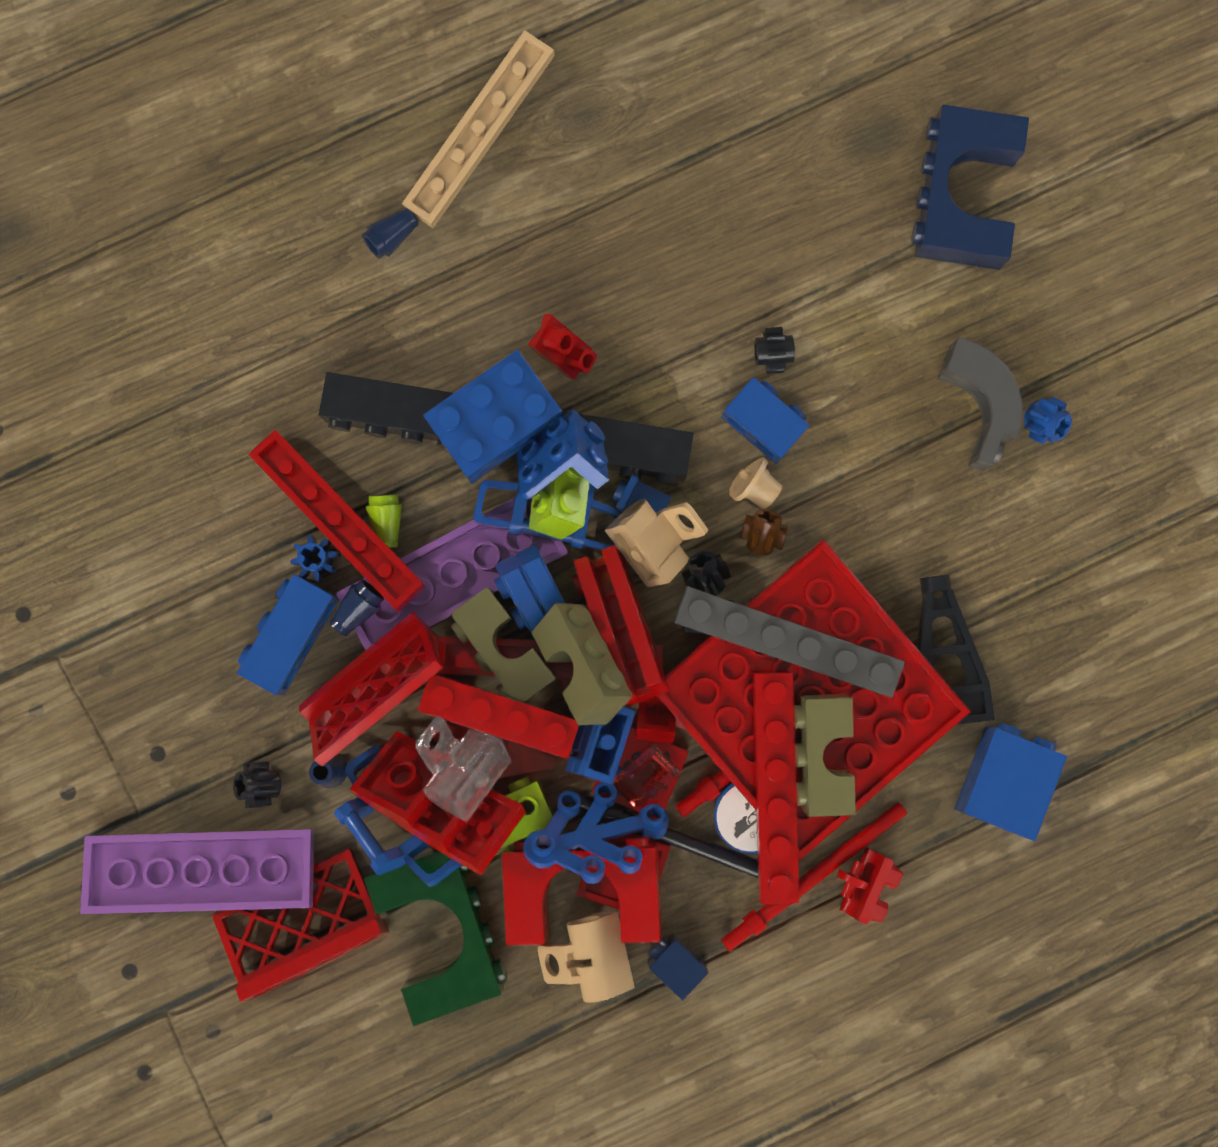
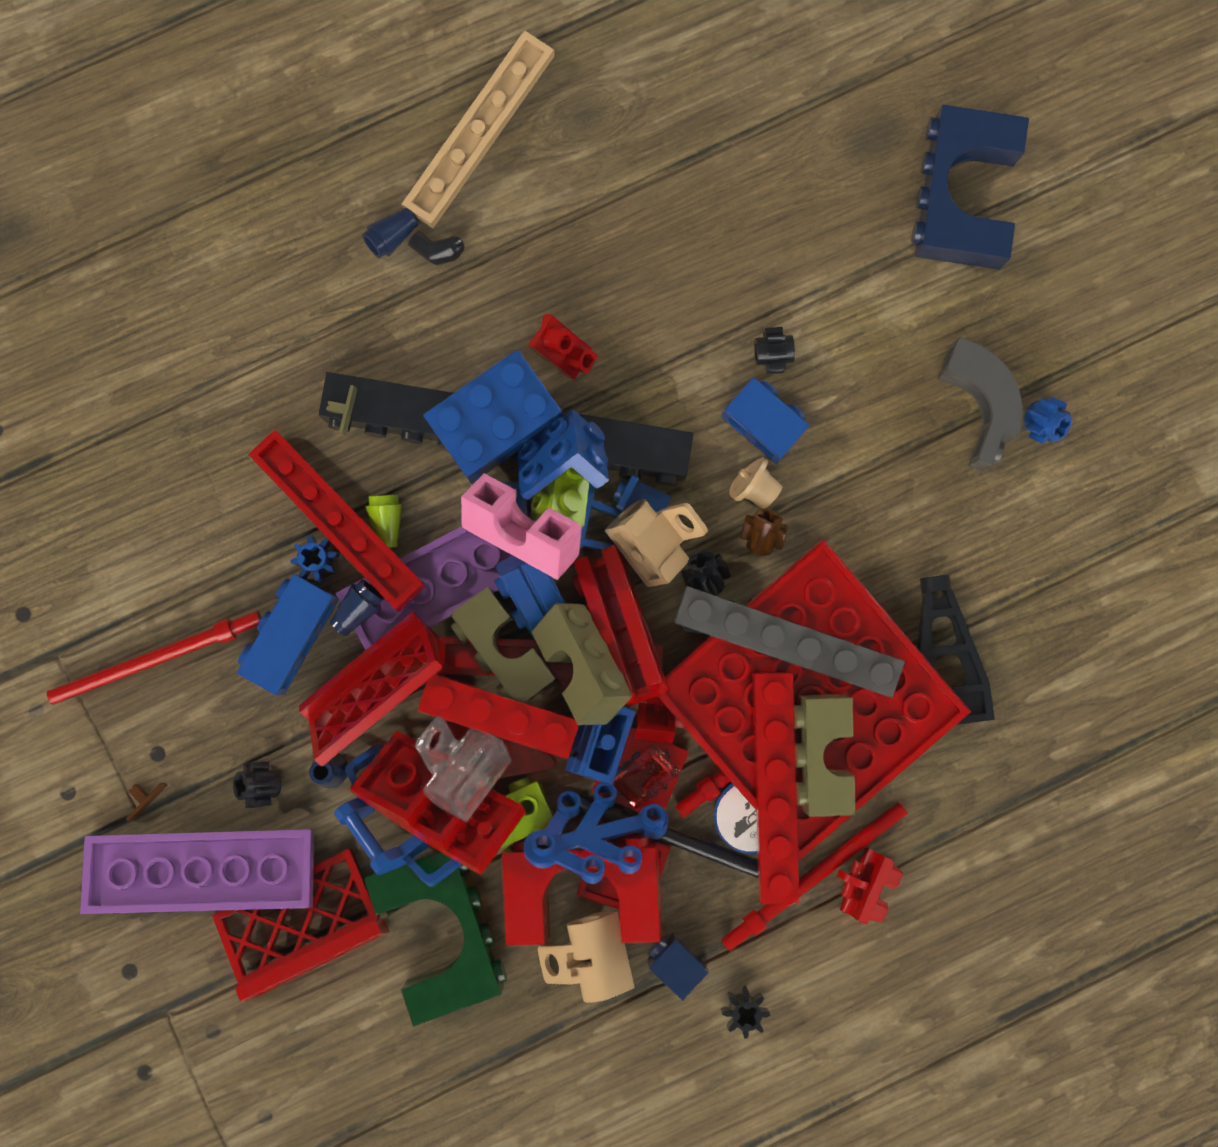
blue brick [954,723,1067,841] -> none
none -> red bar [46,611,262,705]
none -> reddish brown piece [126,783,168,821]
none -> olive piece [326,385,357,435]
none -> black arm [408,231,465,265]
none -> bright pink arch [461,473,582,580]
none -> black gear [721,986,770,1039]

